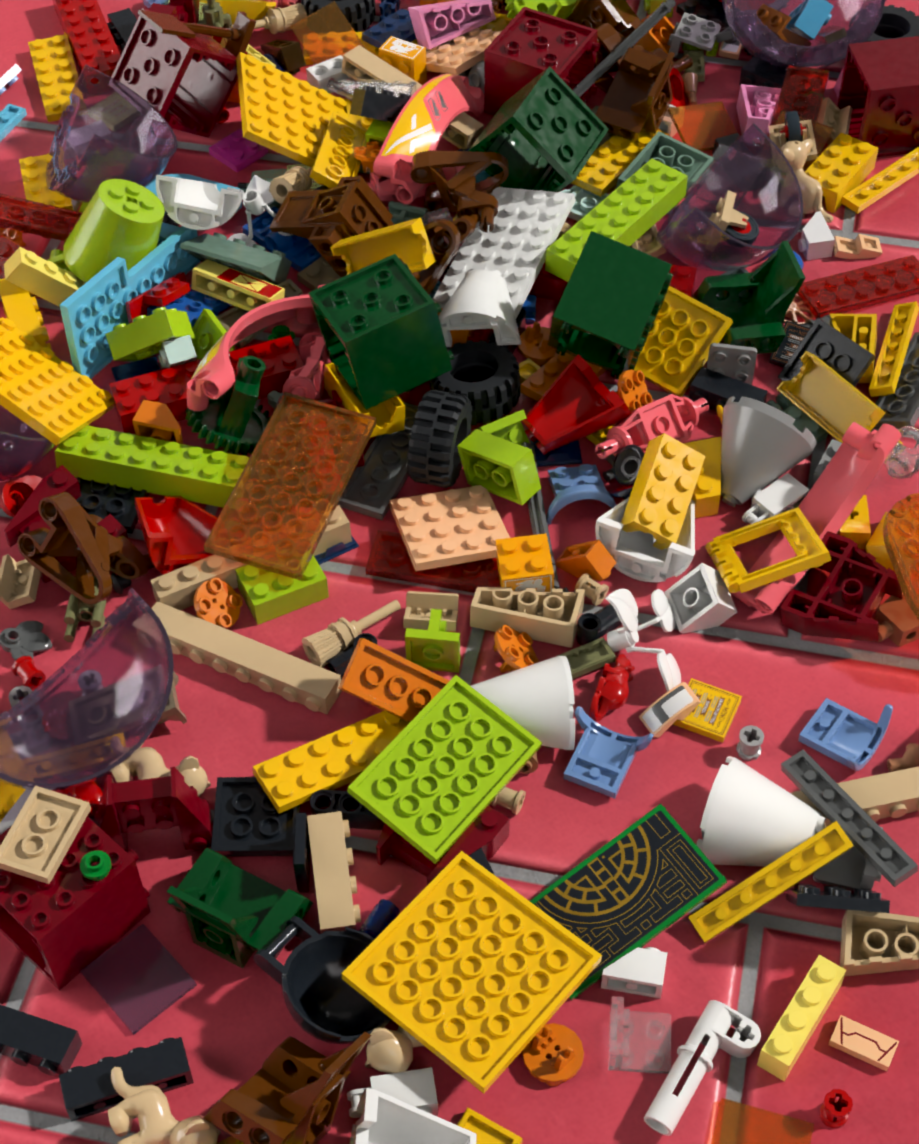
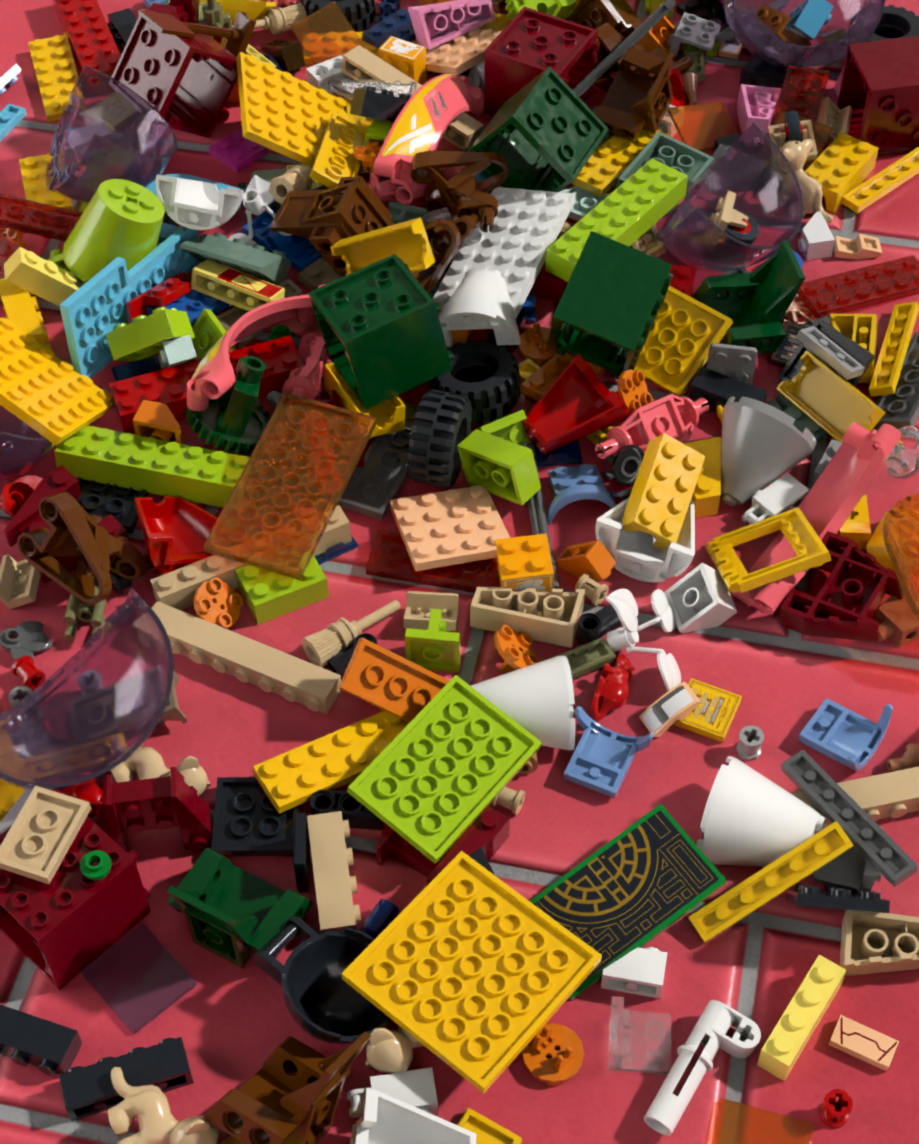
none -> light grey plate [796,326,865,380]

